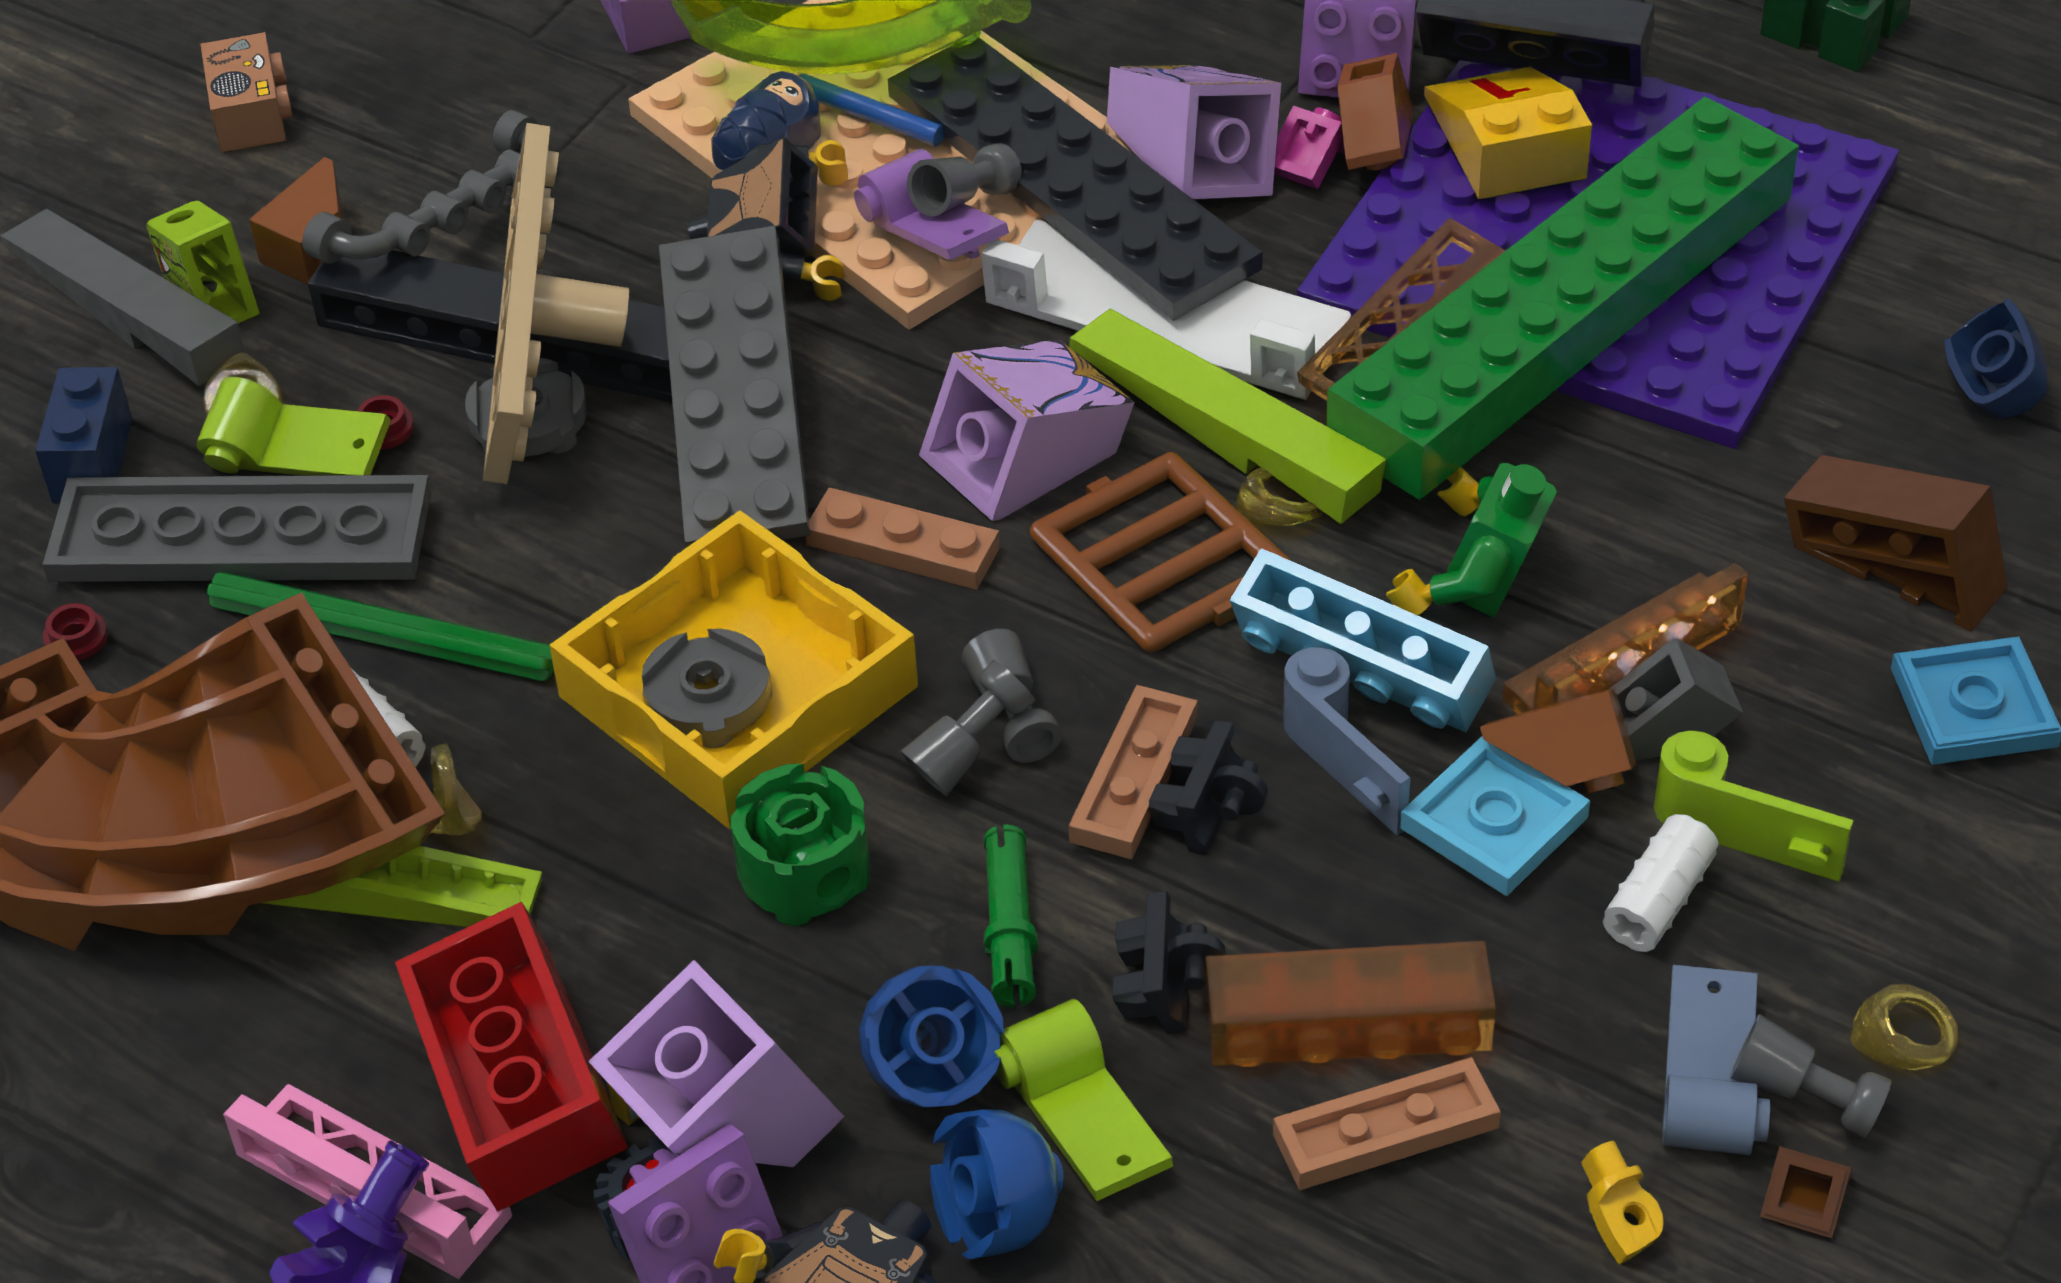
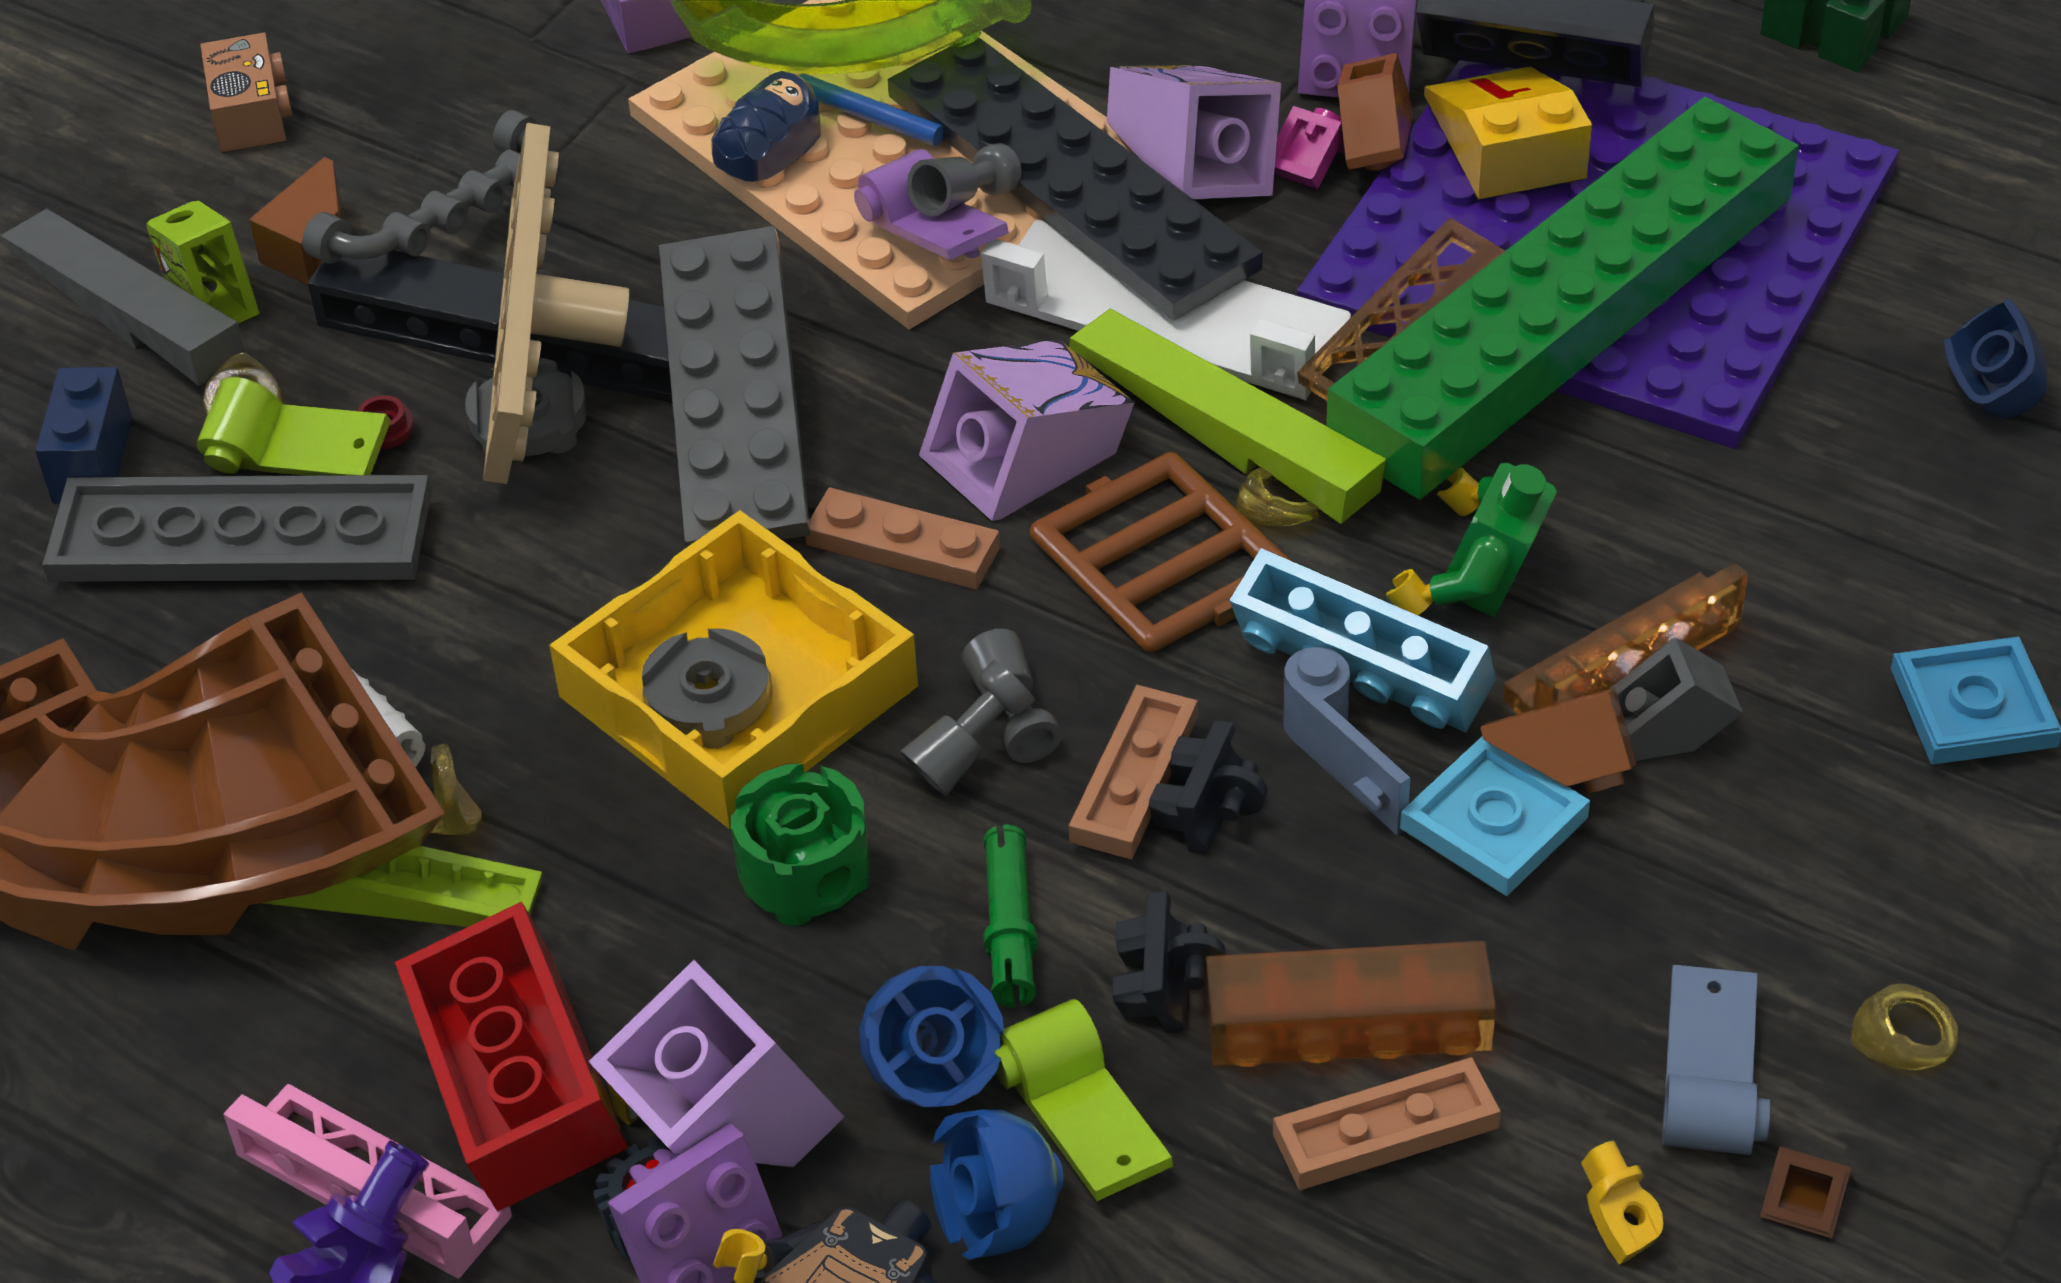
dark red plate [43,603,108,661] -> none
green axle [207,572,554,682] -> none
torso [688,137,848,301] -> none
white axle [1603,814,1719,952] -> none
lime door [1653,731,1854,882] -> none
dark grey piece [1730,1015,1892,1138] -> none
reddish brown wedge [1784,455,2008,632] -> none

